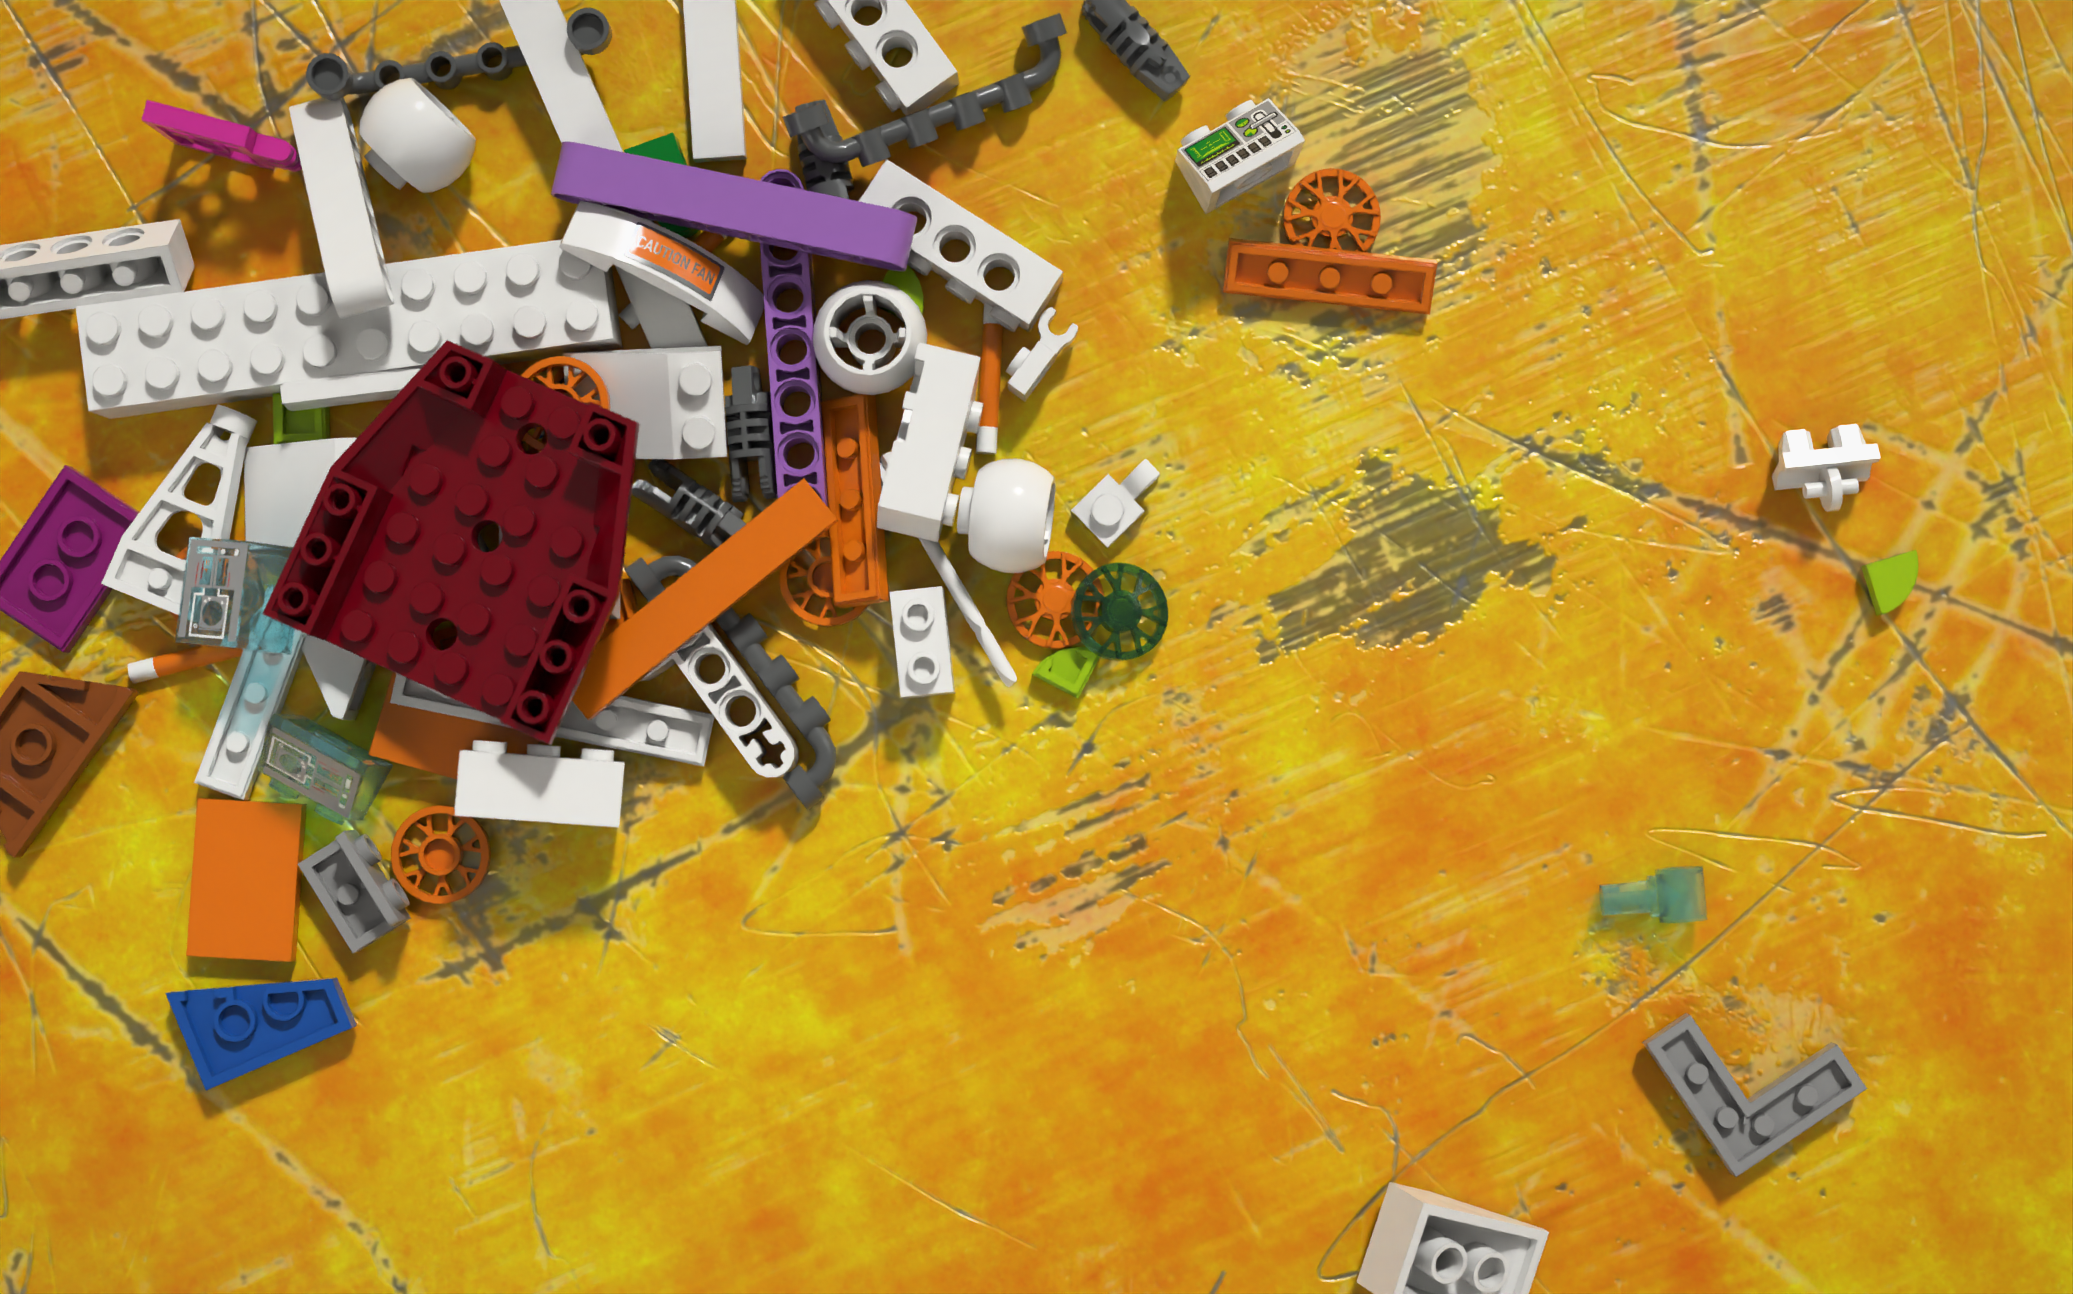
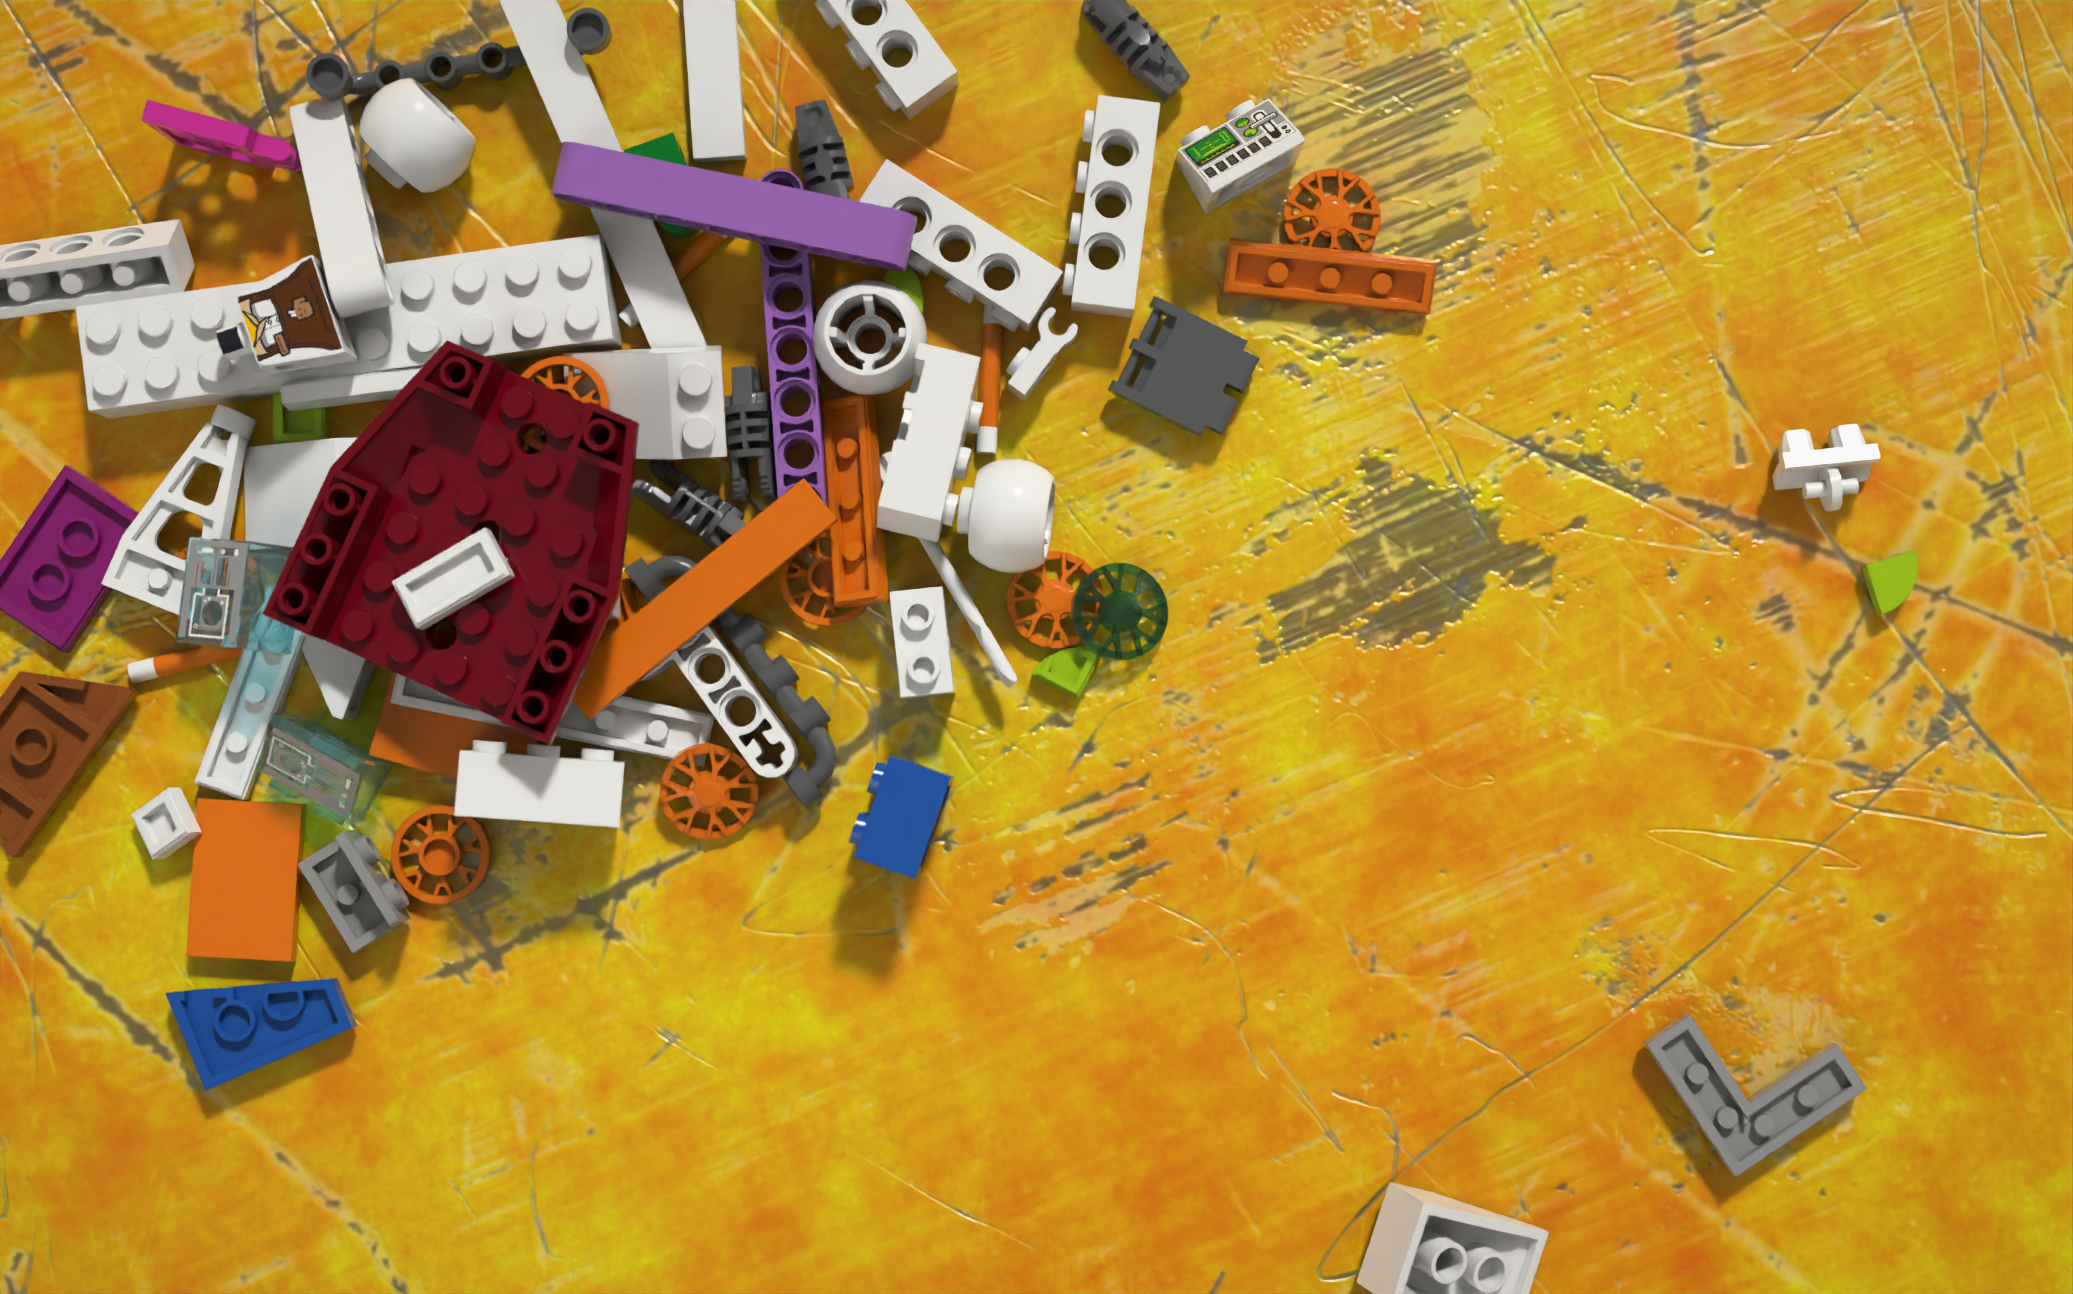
white slope [559,201,764,345] -> none
dark grey bar [782,13,1067,167] -> none
white plate [1071,458,1160,548] -> none
clear light blue pin [1599,866,1708,923] -> none
none -> white tile [131,787,202,860]
none -> torso [217,255,358,374]
none -> white tile [392,528,515,630]
none -> orange wheel [660,743,759,840]
none -> blue brick [849,755,954,879]
none -> white brick [1062,95,1160,318]
none -> dark grey plate [1108,296,1259,437]

